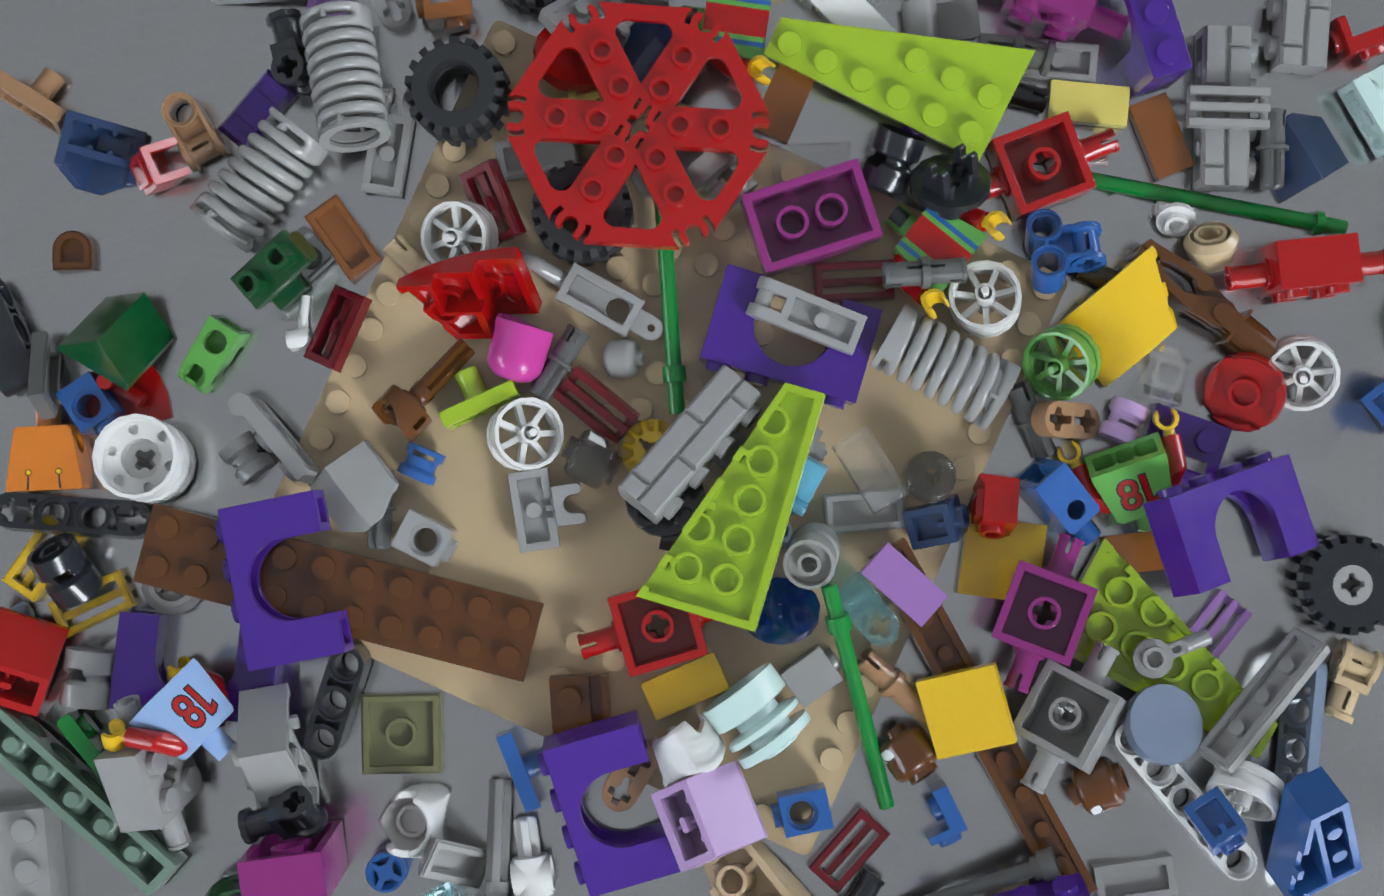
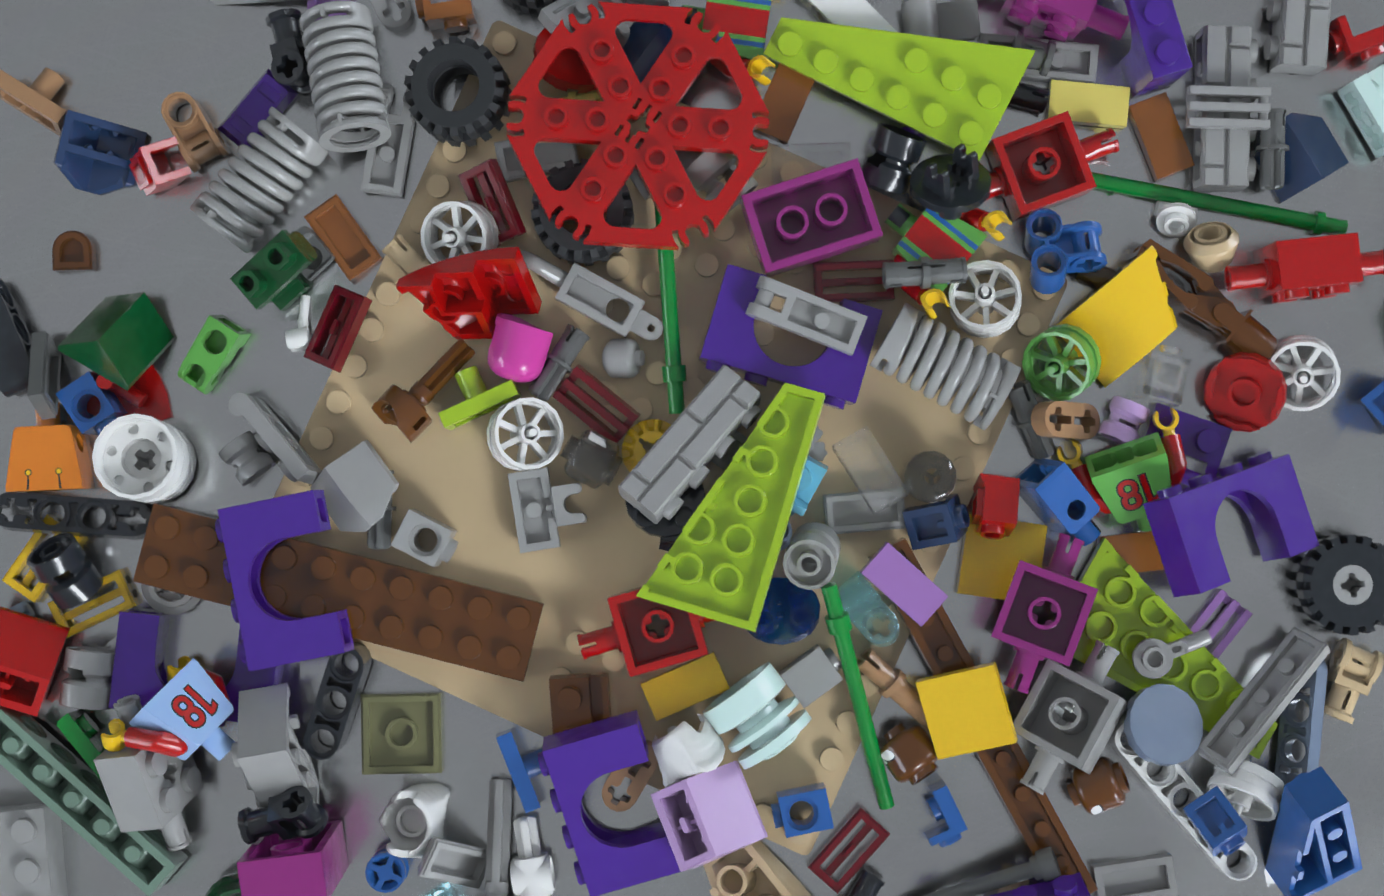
blue wheel [396,442,446,486] -> none

